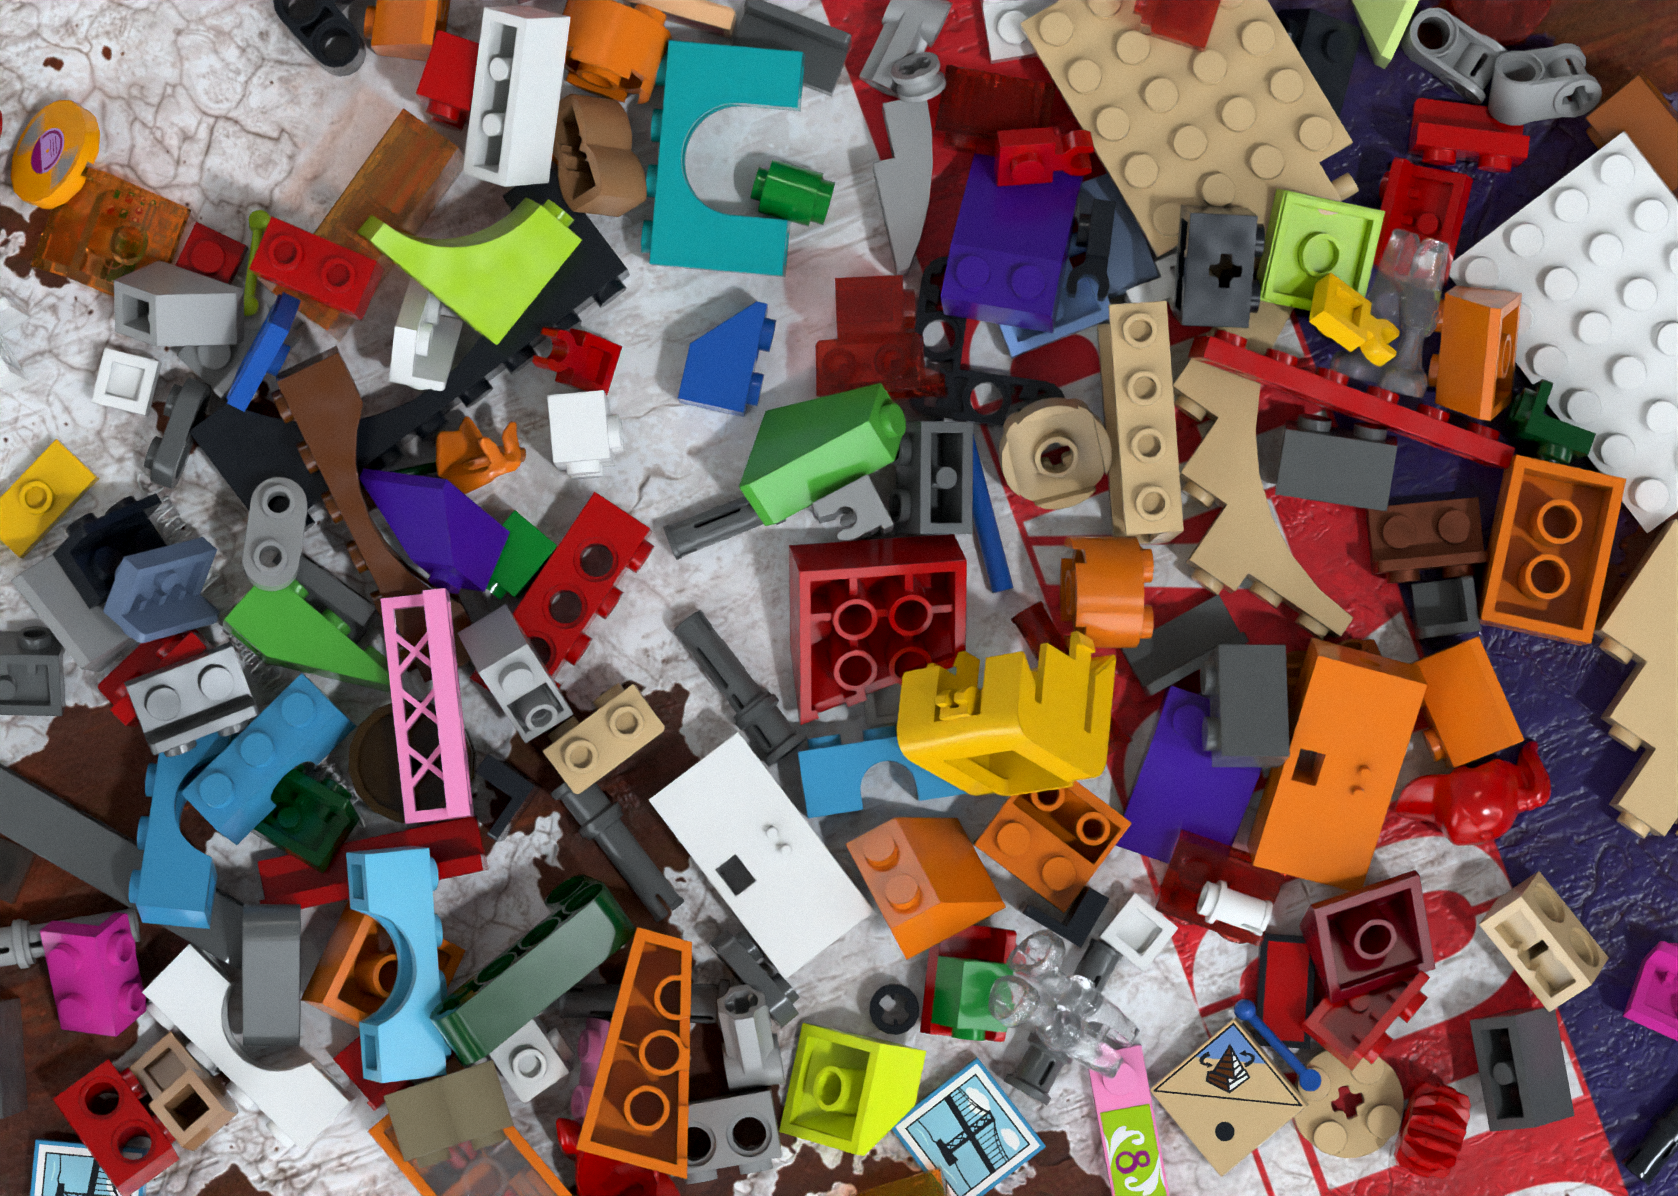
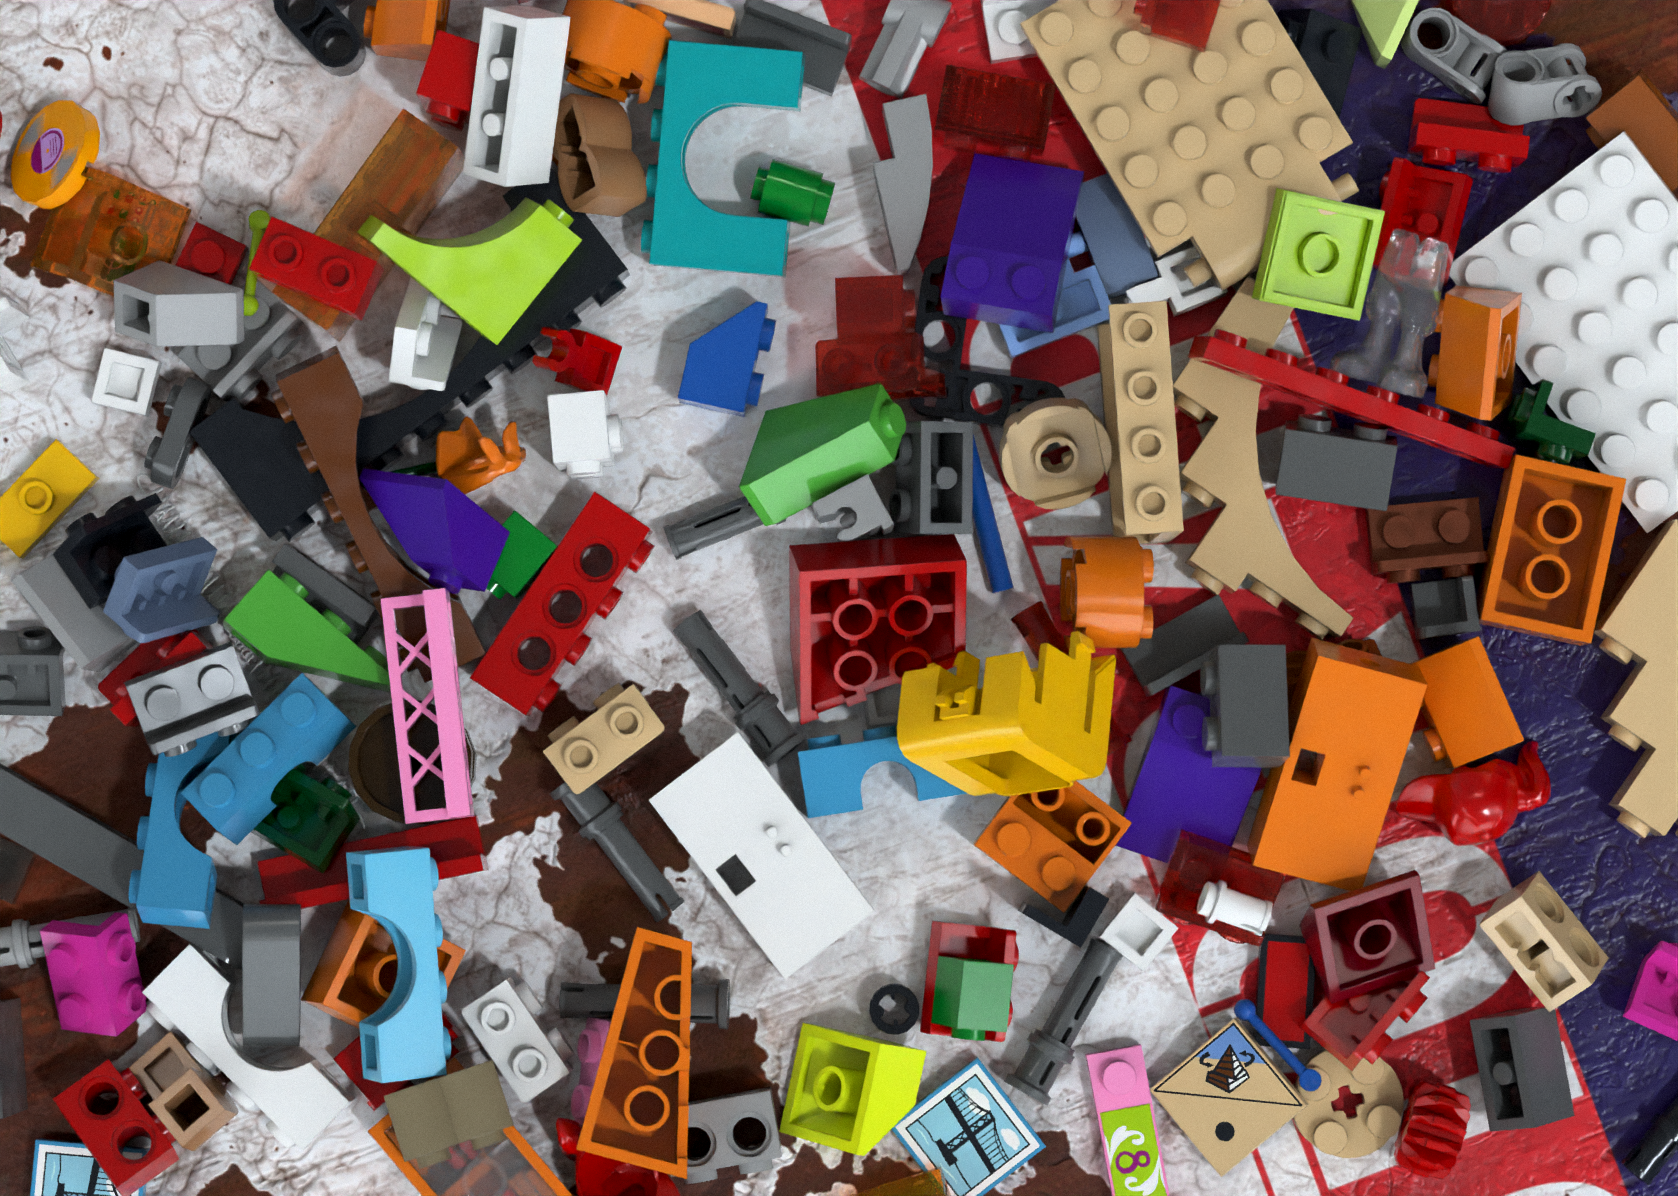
blue plate [226,292,301,412] -> none
light grey plate [242,477,308,591] -> none
dark green beam [430,874,636,1065] -> none
light grey slope [458,604,573,743] -> none
black panel [475,753,542,842] -> none
dark grey plate [709,929,800,1029] -> none
light grey piece [717,984,785,1092] -> none
orange slope [846,817,1006,960] -> none
light grey bush [891,52,947,103] -> none
clear piece [988,929,1140,1079] -> none
red plate [994,127,1094,187] -> none
black plate [1066,199,1116,302] -> none
black brick [1172,205,1265,328] -> none
yellow plate [1309,272,1400,367] -> none

